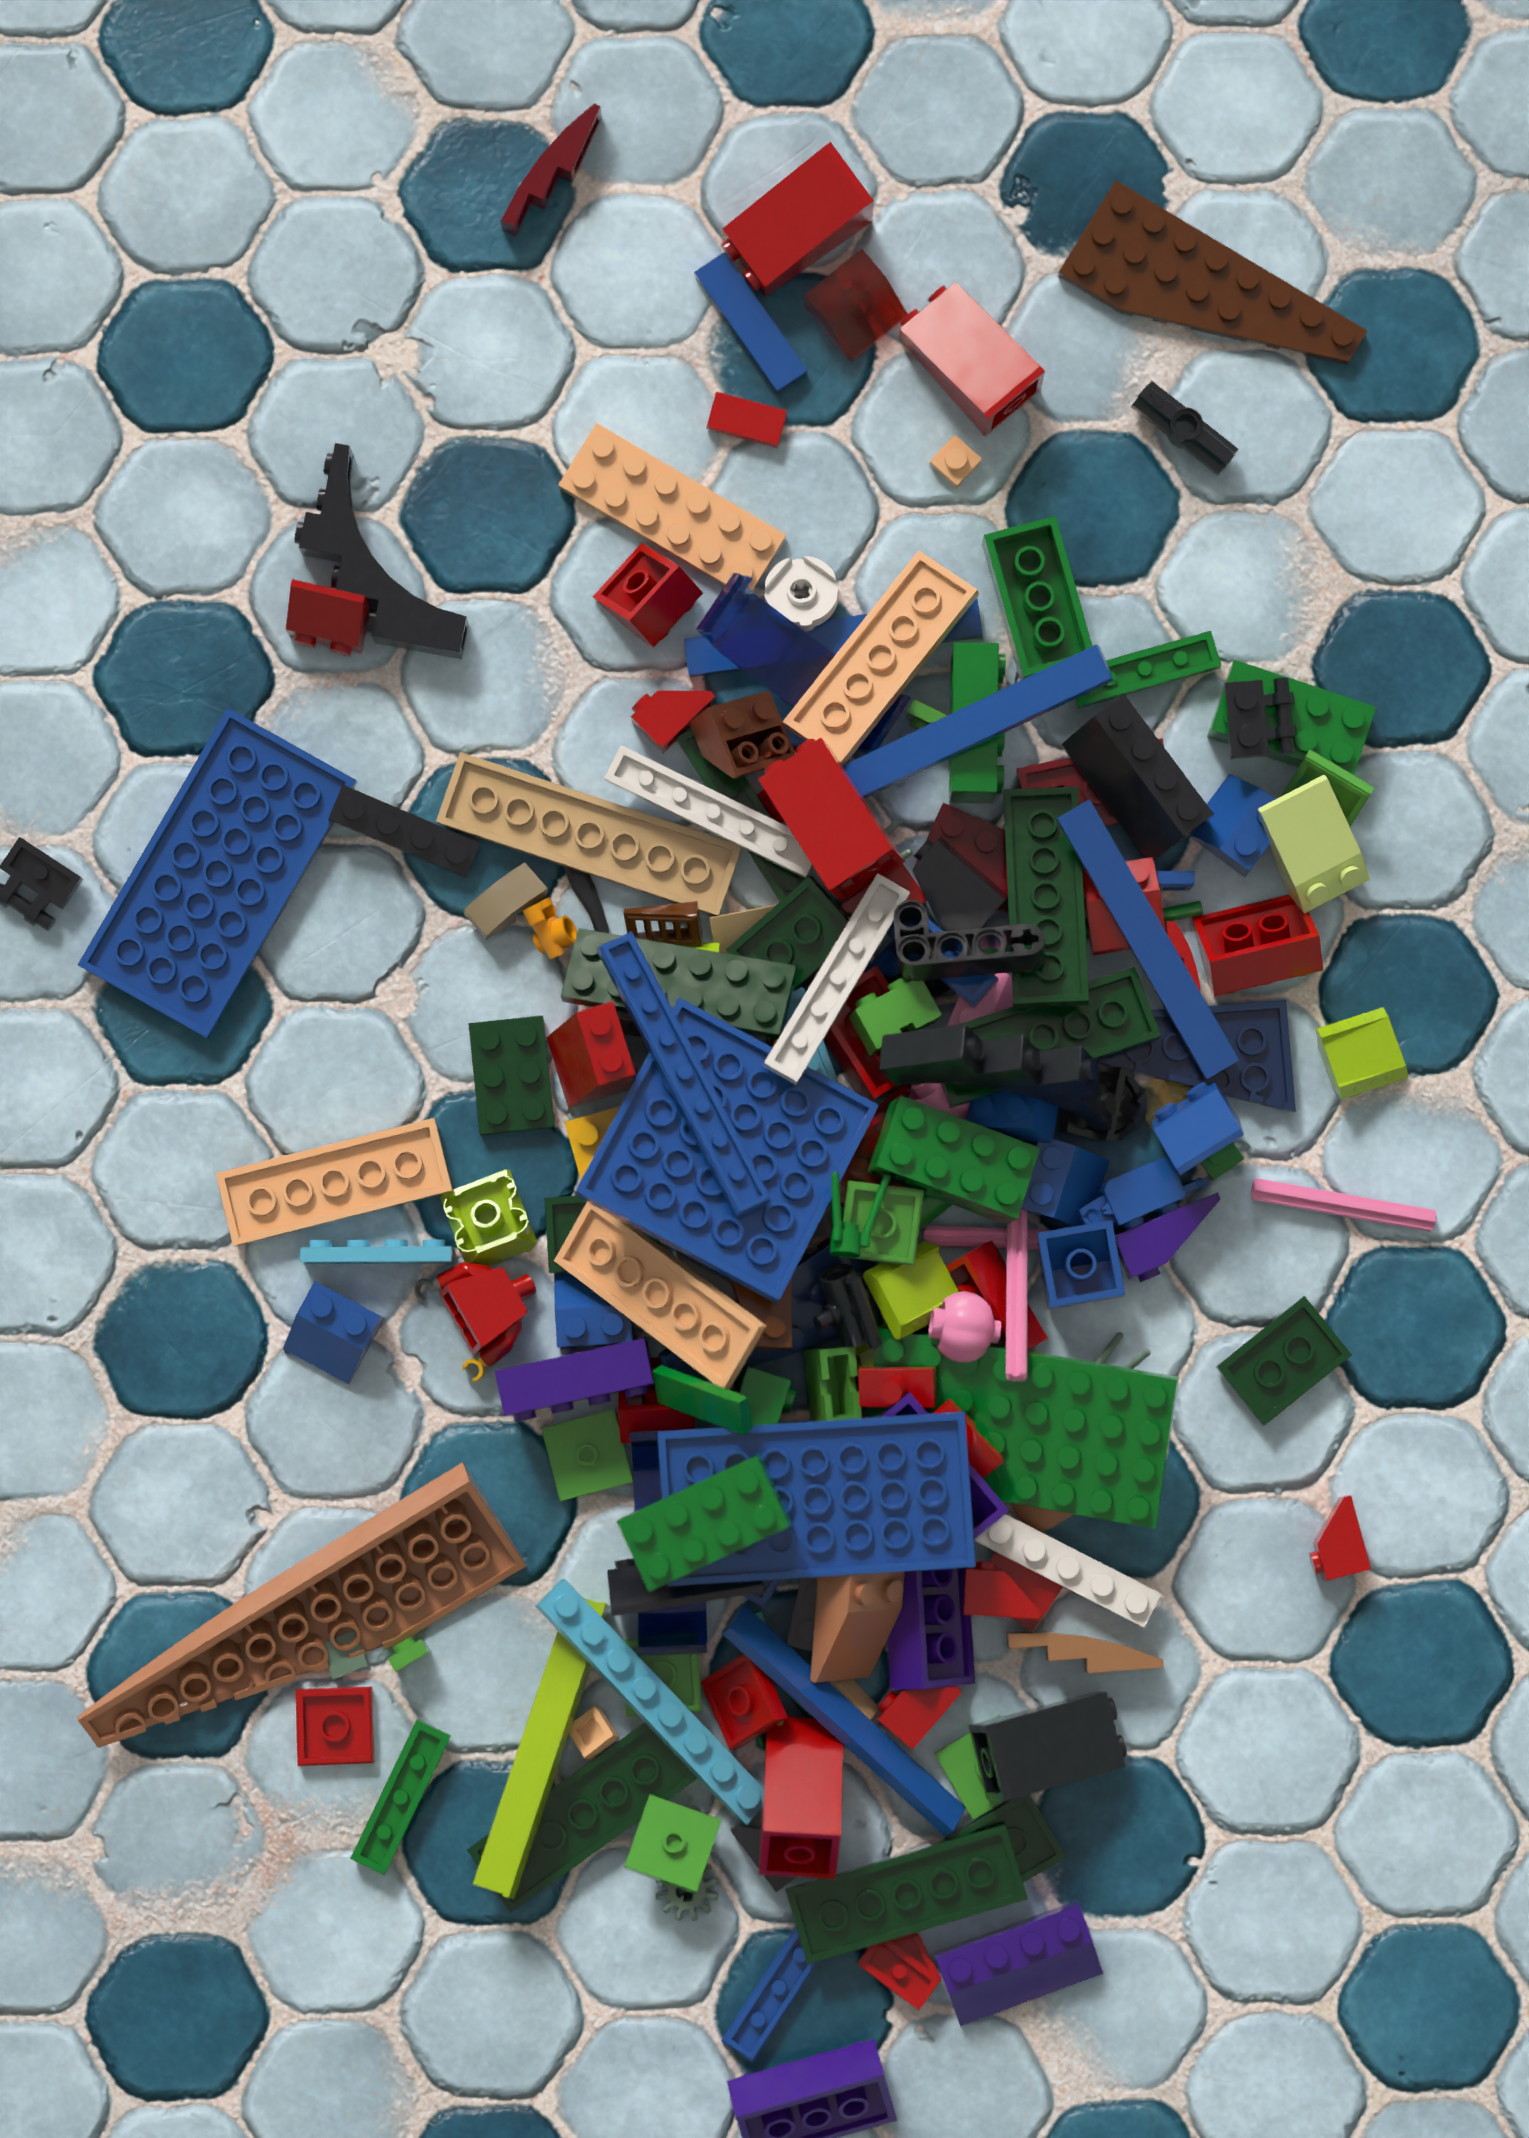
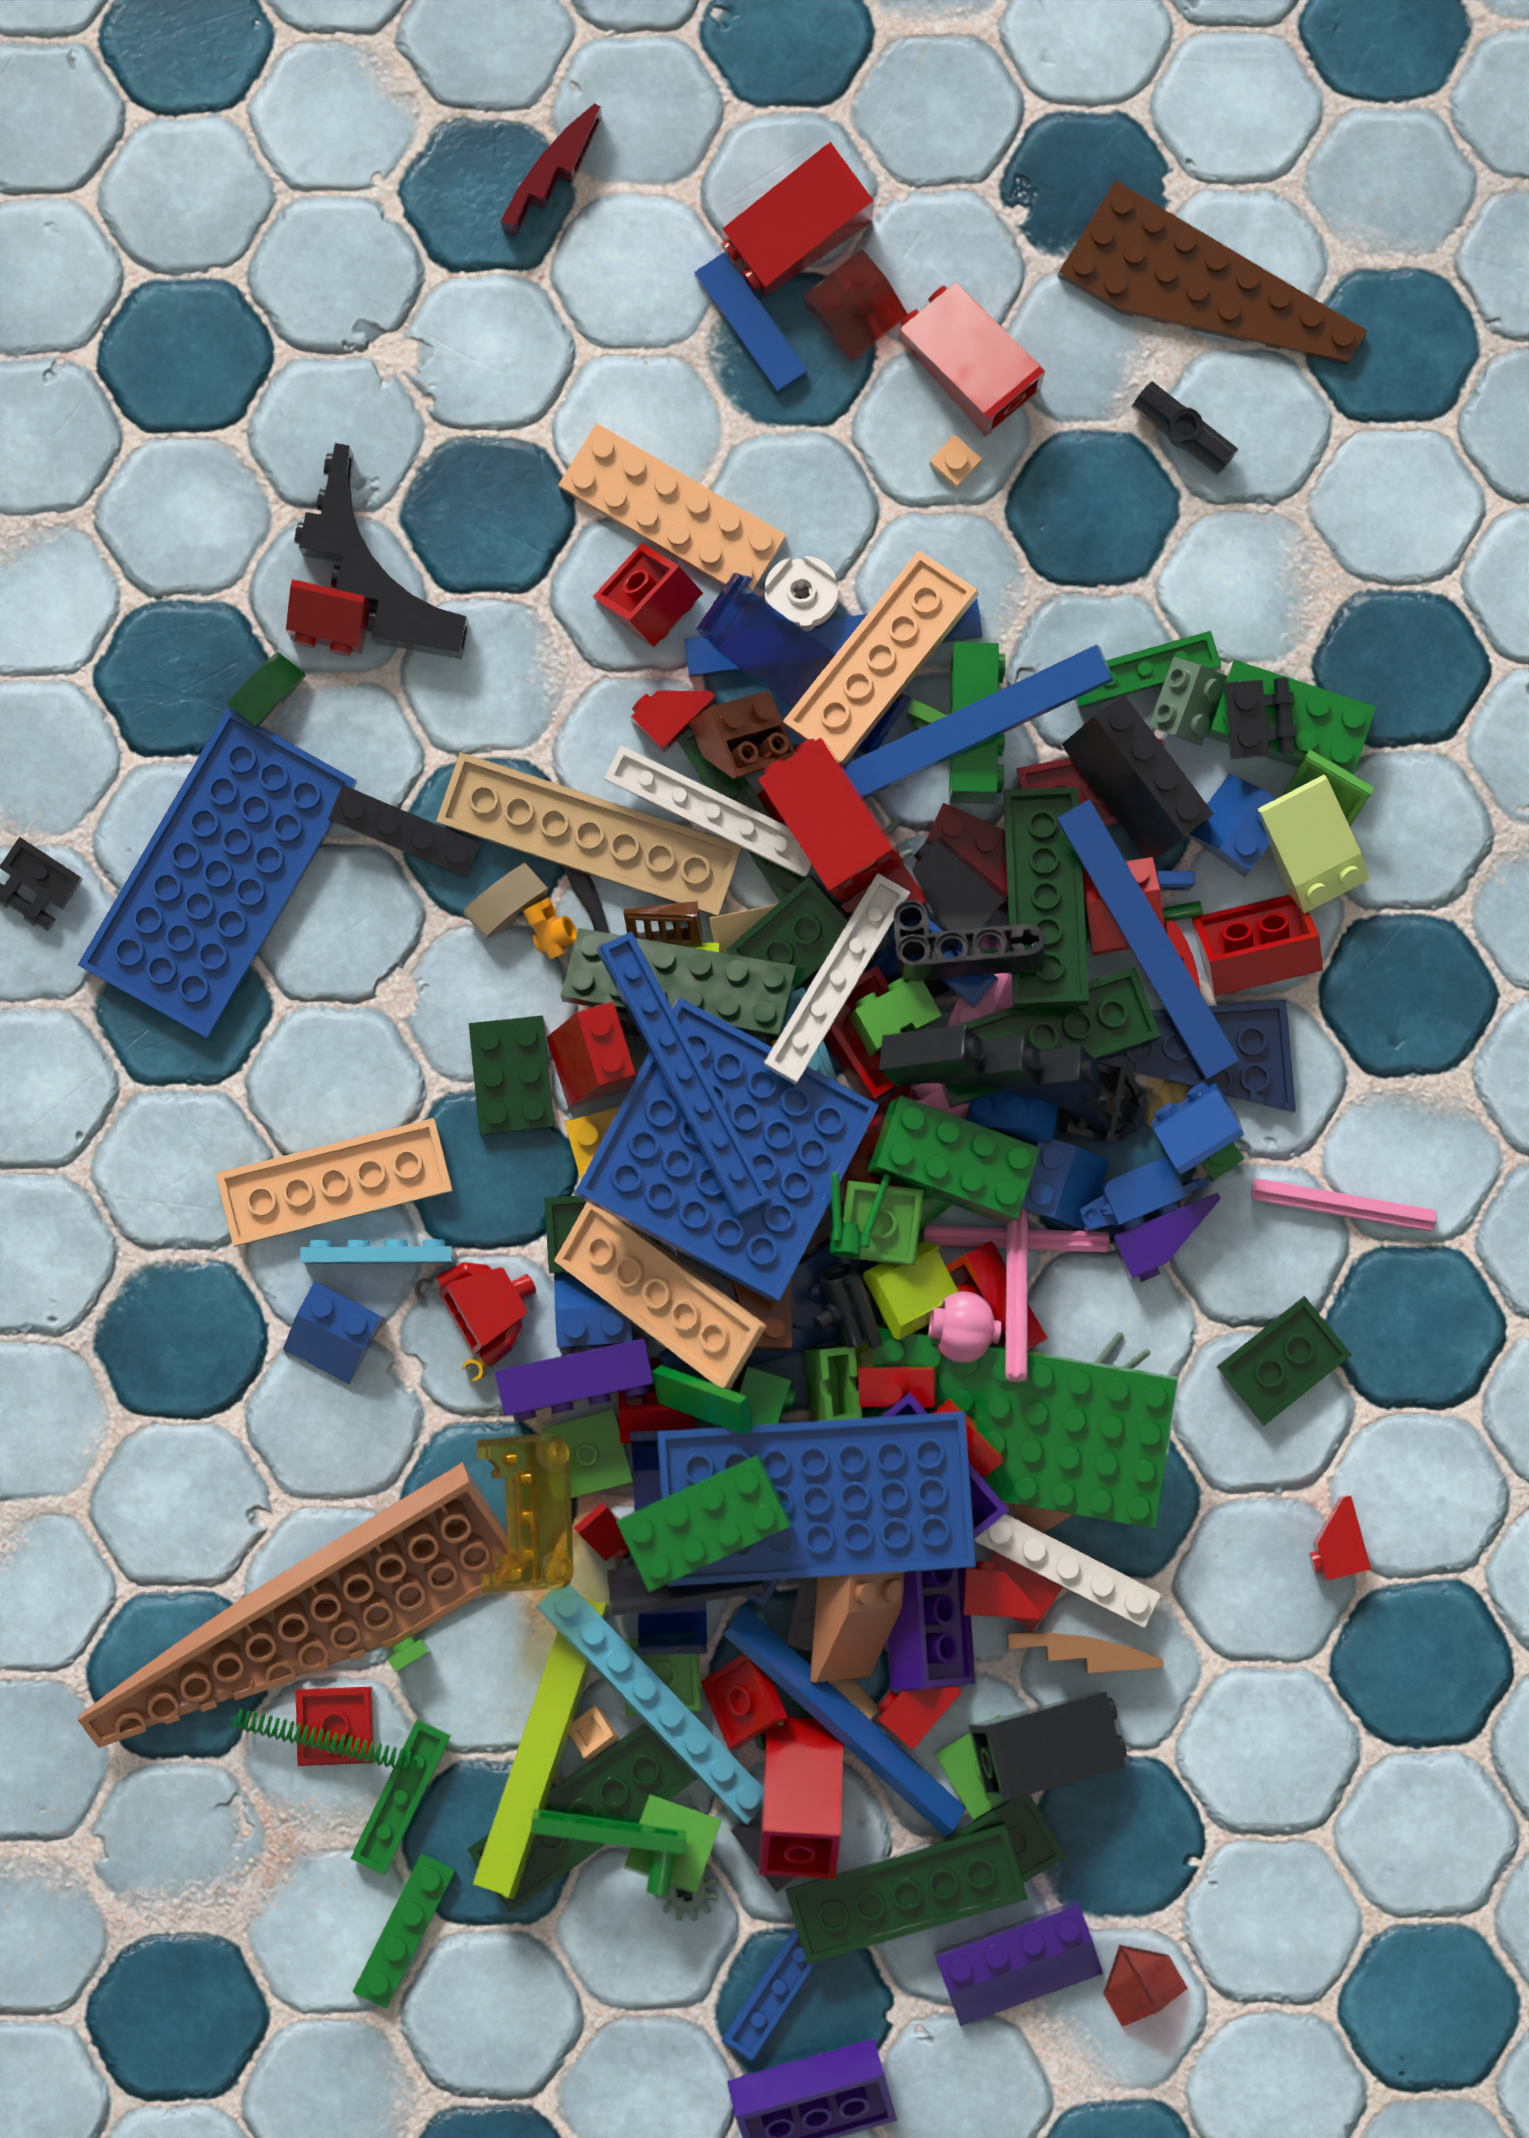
sand green tile [321,1630,369,1680] -> none
lime slope [440,1169,537,1266] -> none
red tile [706,391,787,448] -> none
red wing [857,1932,942,2011] -> none
green brick [982,516,1092,681] -> none
blue slope [1037,1220,1125,1310] -> none
lime slope [1316,1007,1409,1100] -> none
none -> dark green slope [227,651,307,729]
none -> green piece [230,1708,417,1773]
none -> green plate [352,1852,456,2009]
none -> clear yellow windscreen [477,1434,574,1593]
none -> green piece [530,1809,686,1896]
none -> red slope [574,1502,630,1562]
none -> clear red slope [1102,1944,1188,2027]
none -> sand green bracket [1149,657,1227,746]

